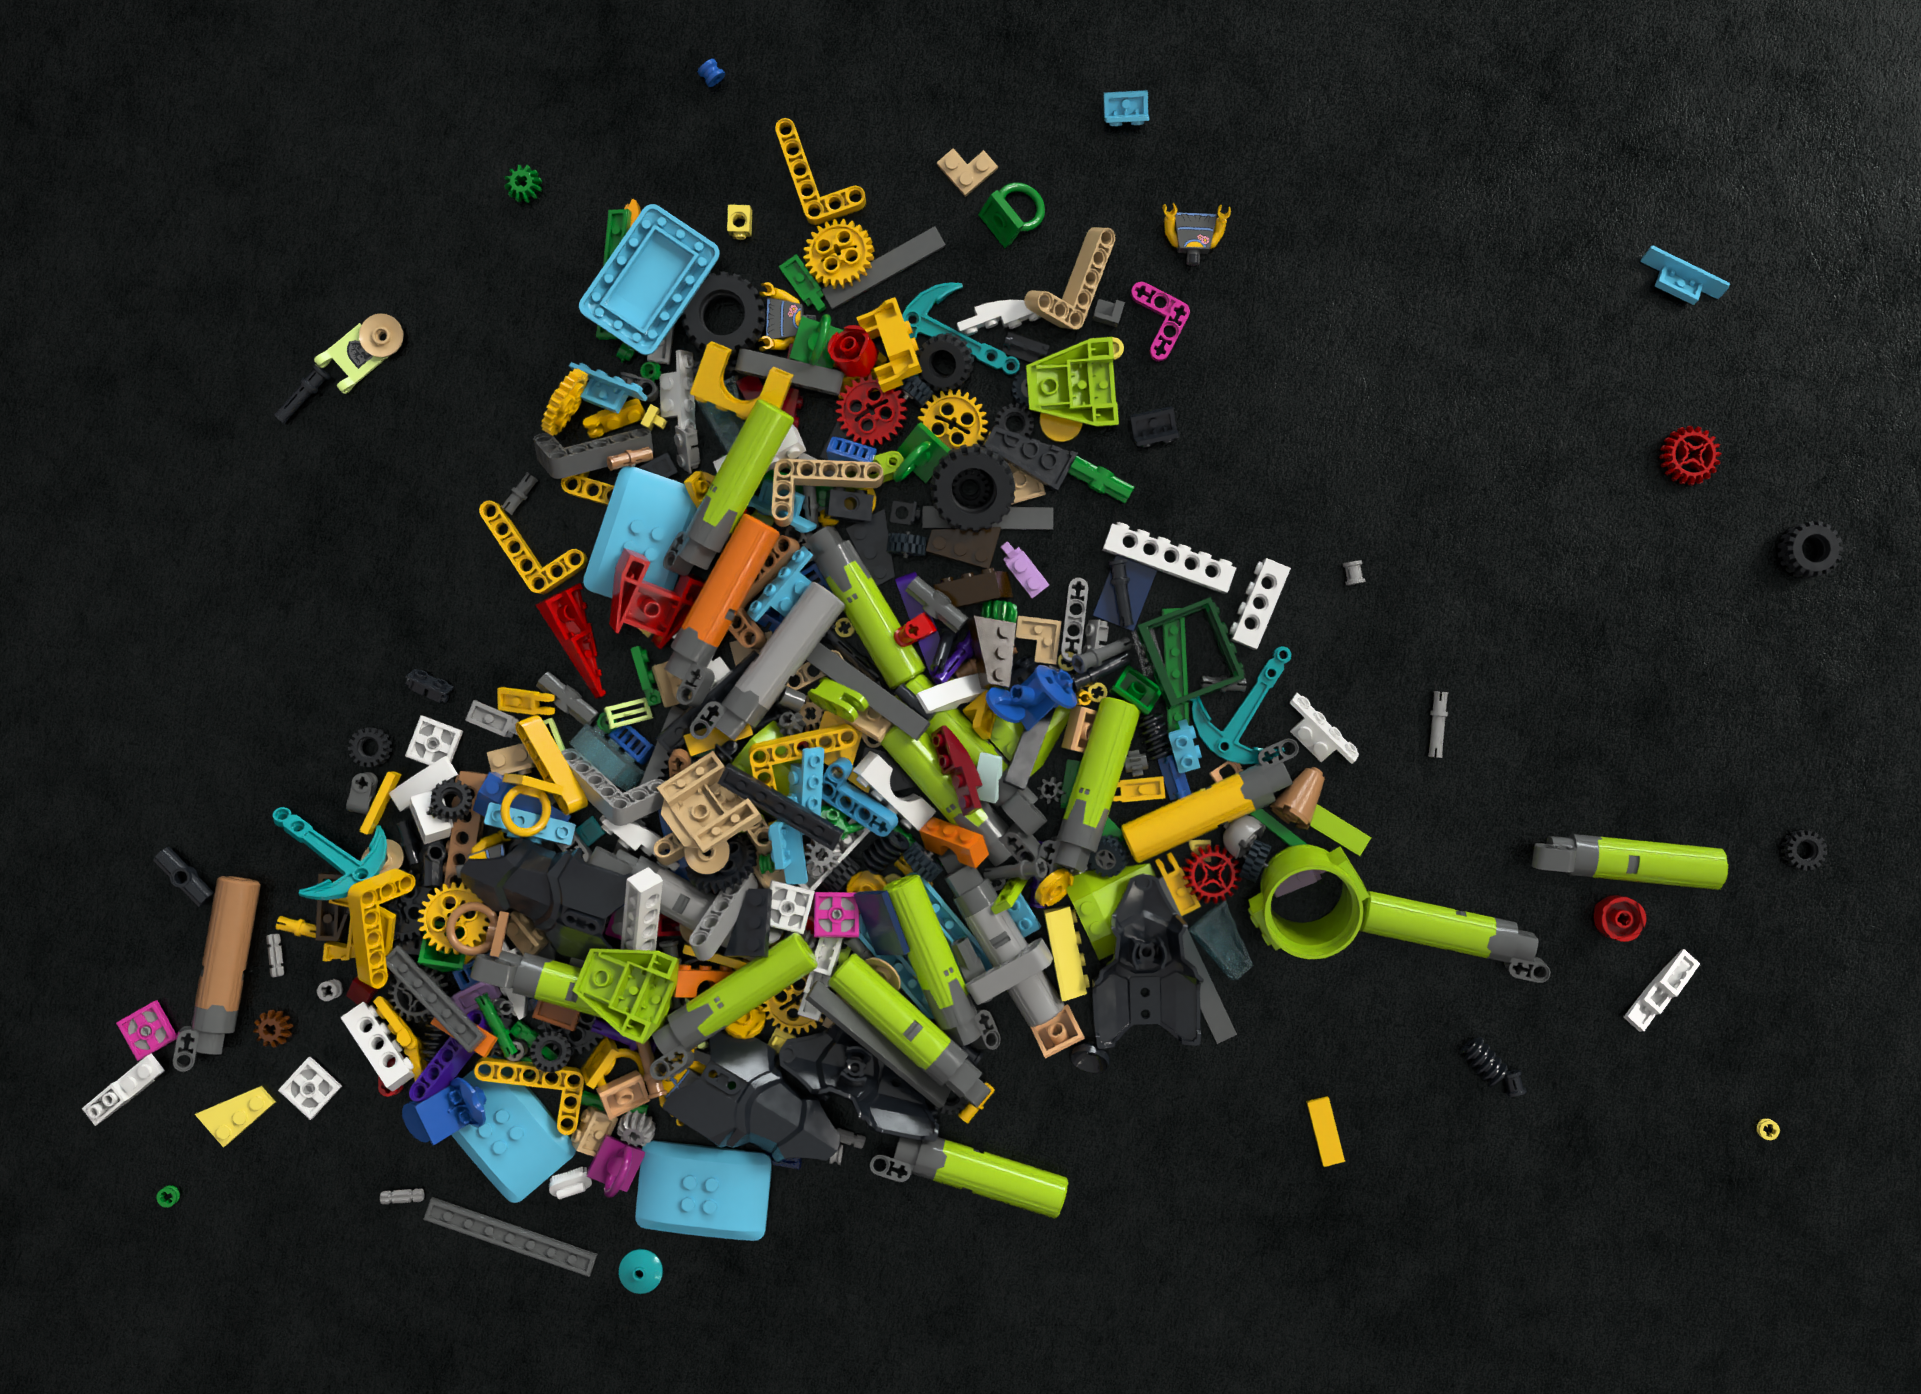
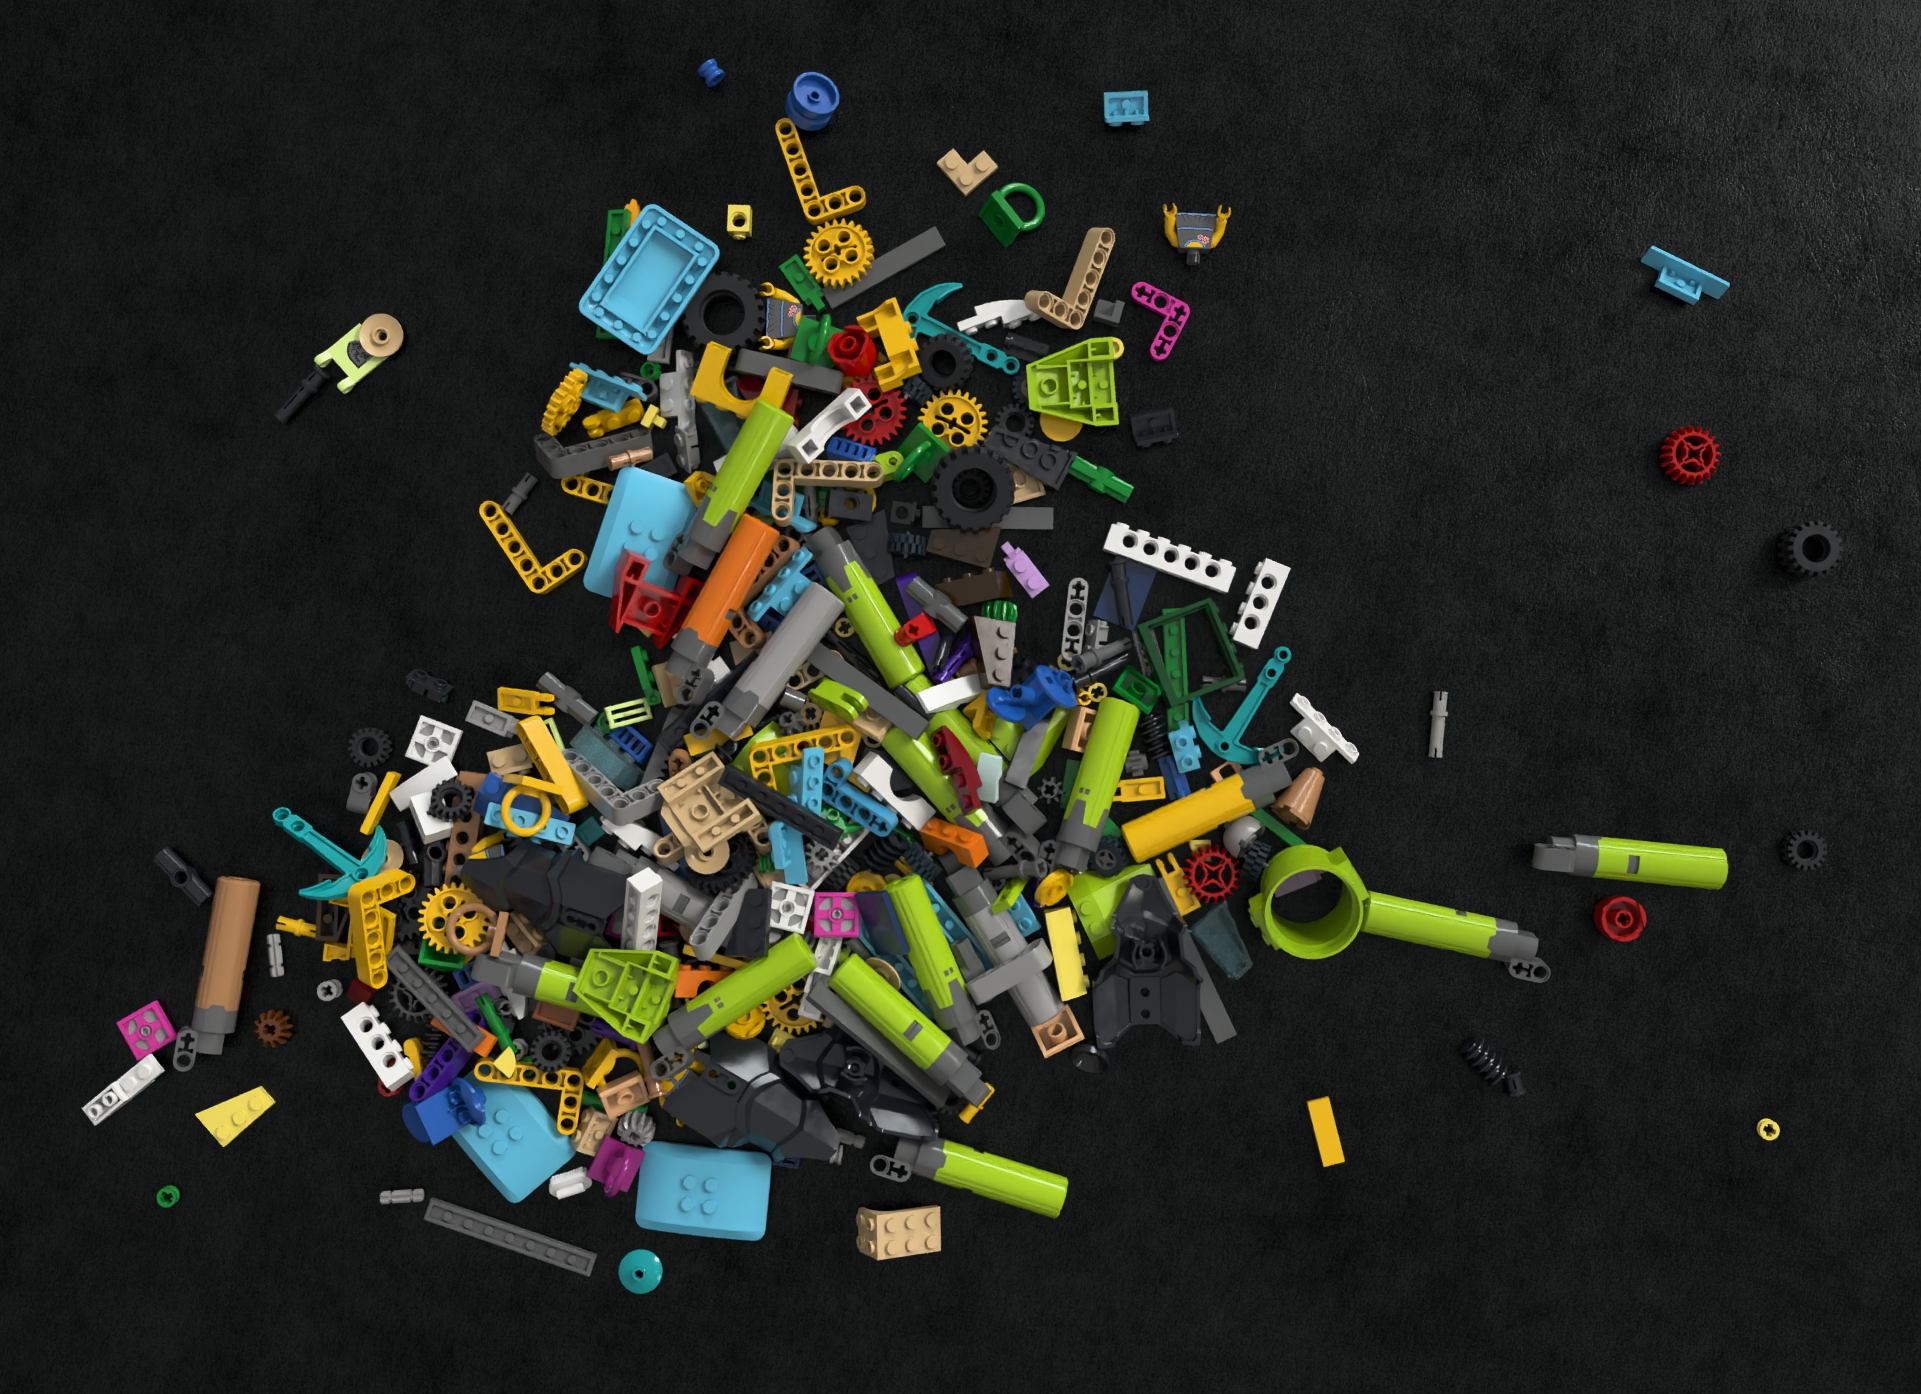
white piece [278,1057,342,1120] -> none
yellow hinge [373,996,419,1051] -> none
green gear [504,165,542,203] -> none
green hinge [510,1020,559,1061] -> none
red wedge [536,583,606,698] -> none
green plate [616,342,635,363] -> none
tan plate [1015,616,1062,665] -> none
lime tile [1310,804,1371,856] -> none
light grey bush [1343,560,1365,586] -> none
white slope [1624,949,1700,1032] -> none
none -> light yellow tile [493,1046,516,1078]
none -> blue wheel [785,72,839,131]
none -> white arch [785,388,872,464]
none -> tan bracket [856,1205,941,1260]

